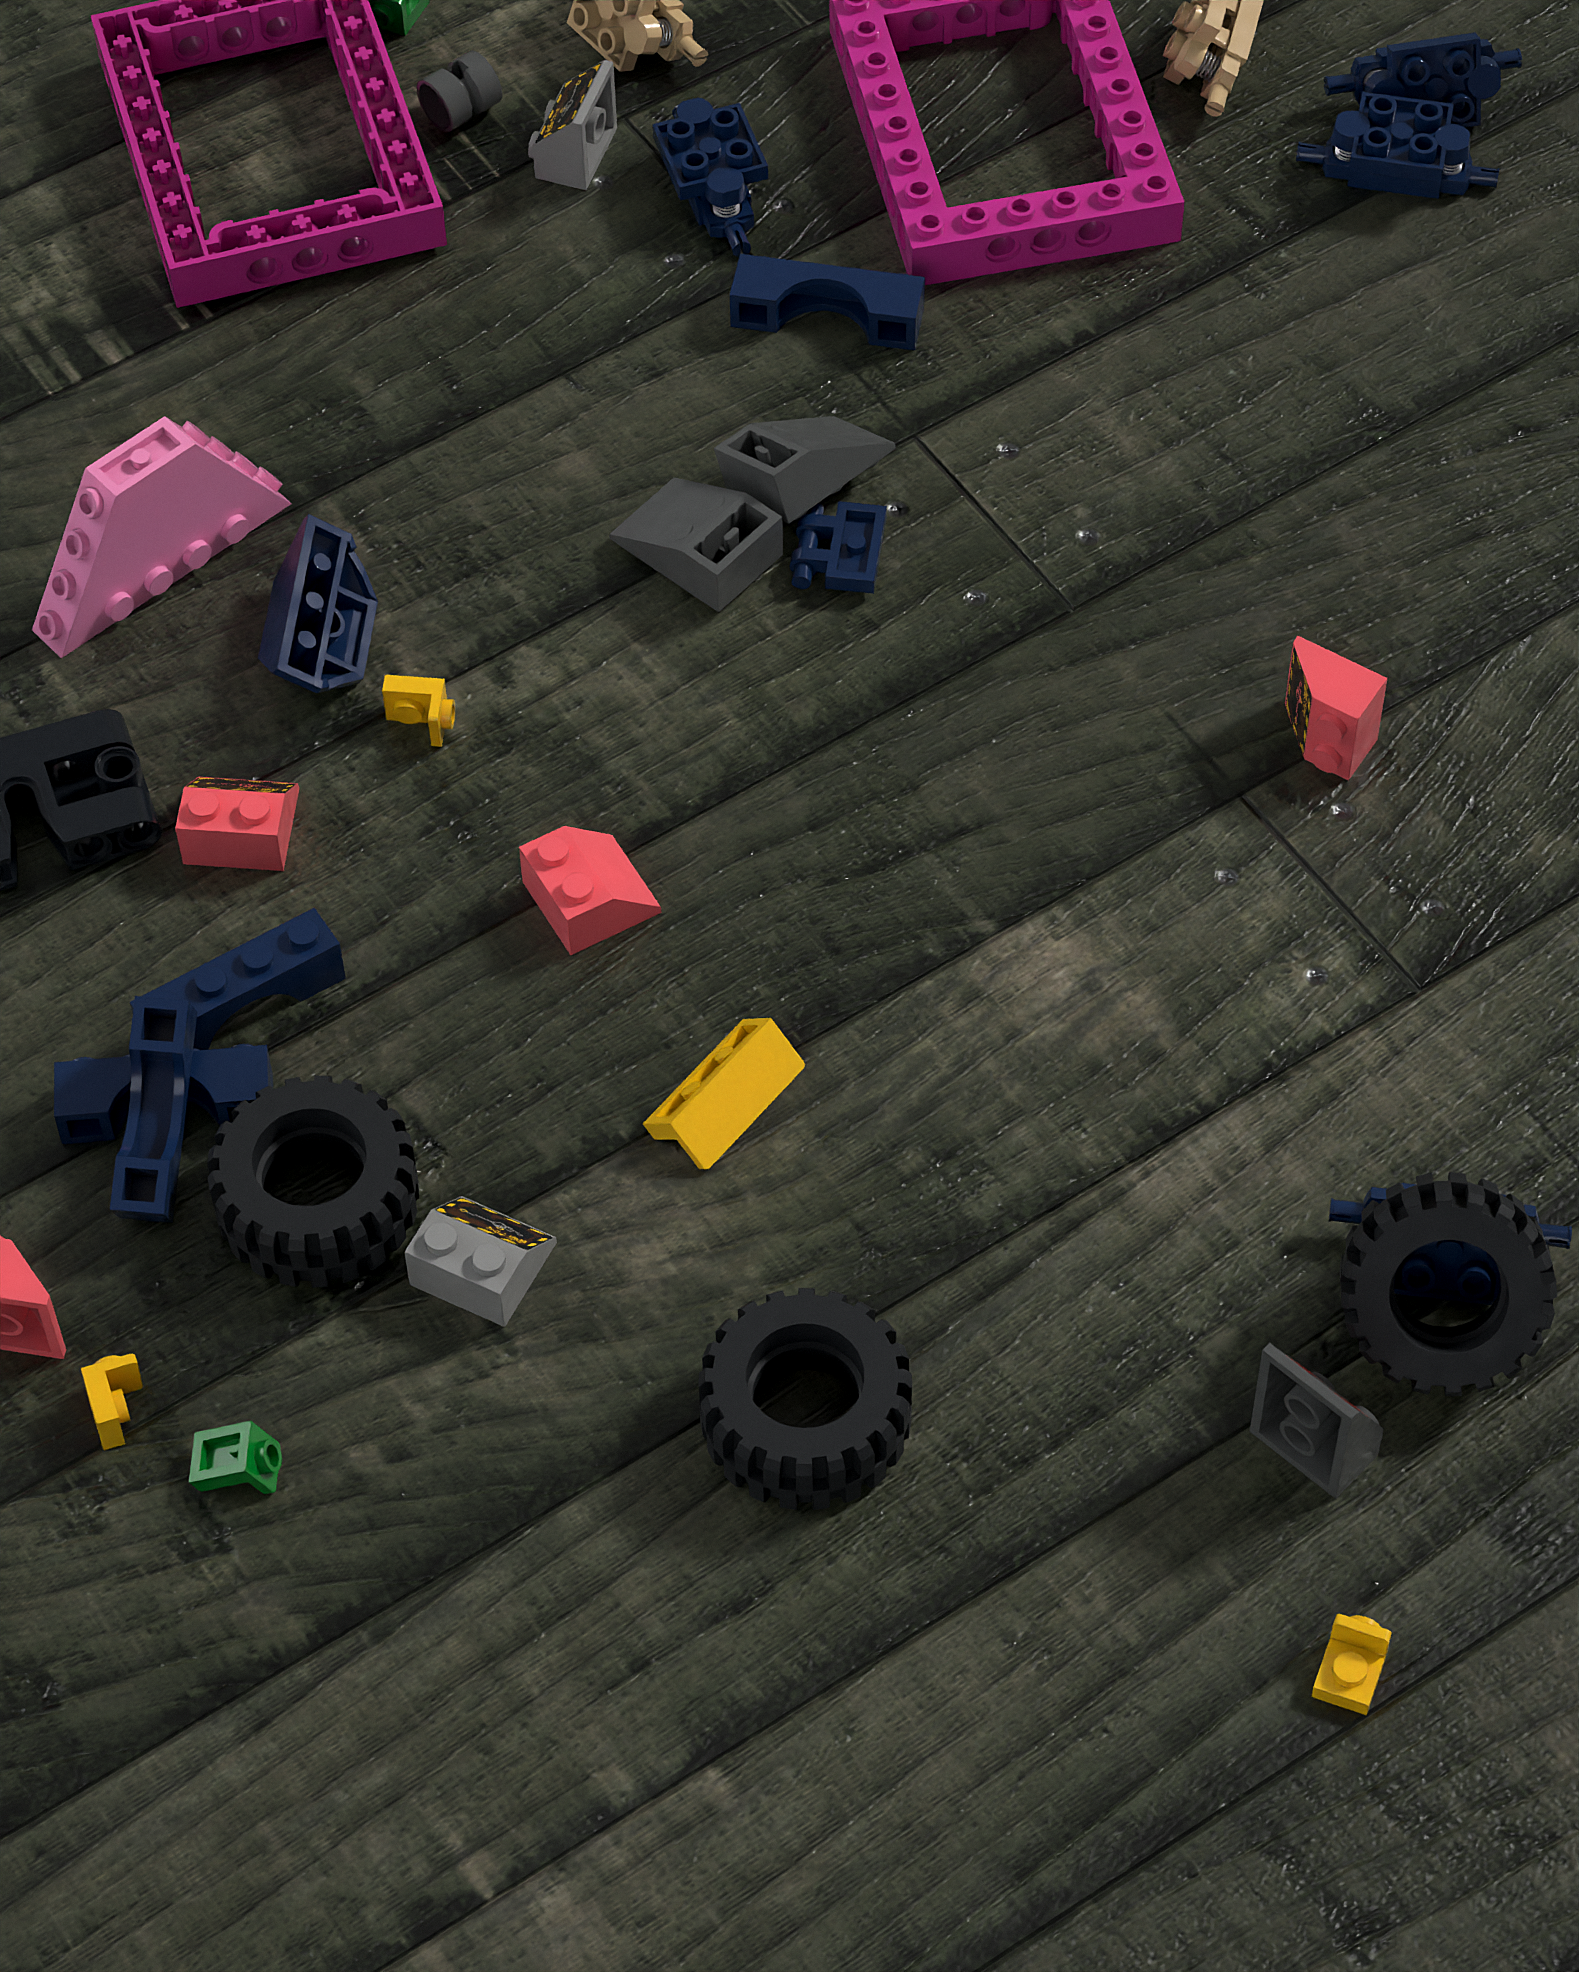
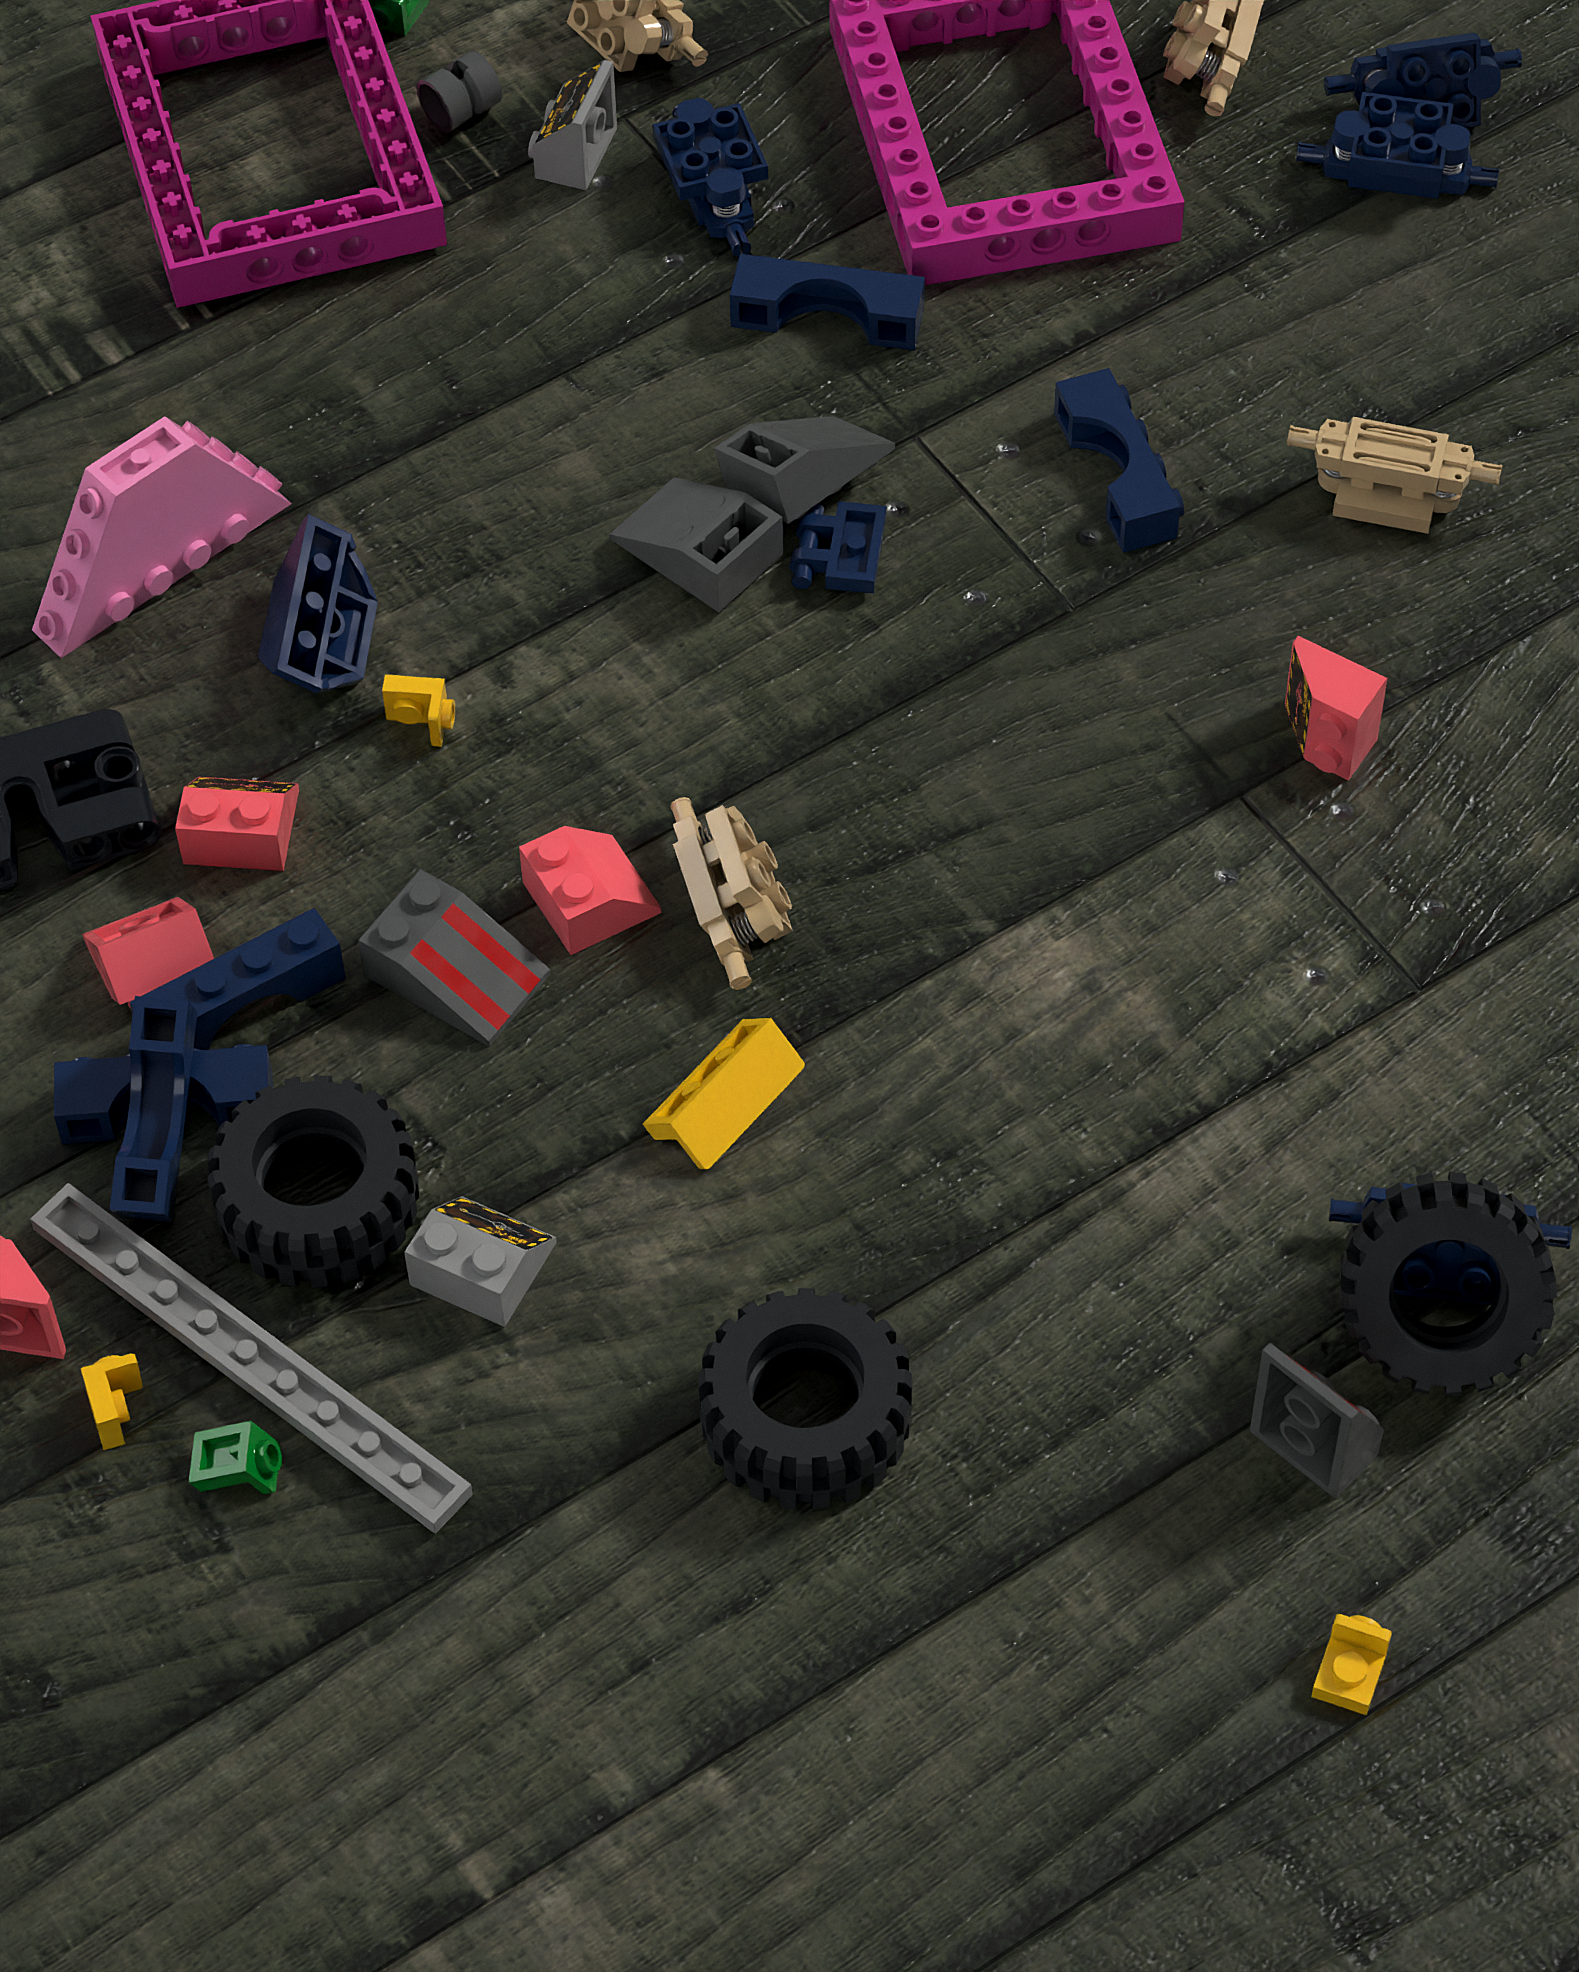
none -> light grey plate [30,1183,473,1534]
none -> coral slope [82,897,214,1008]
none -> dark grey slope [358,869,551,1047]
none -> tan piece [670,797,793,990]
none -> dark blue arch [1054,368,1184,553]
none -> tan piece [1287,417,1503,534]

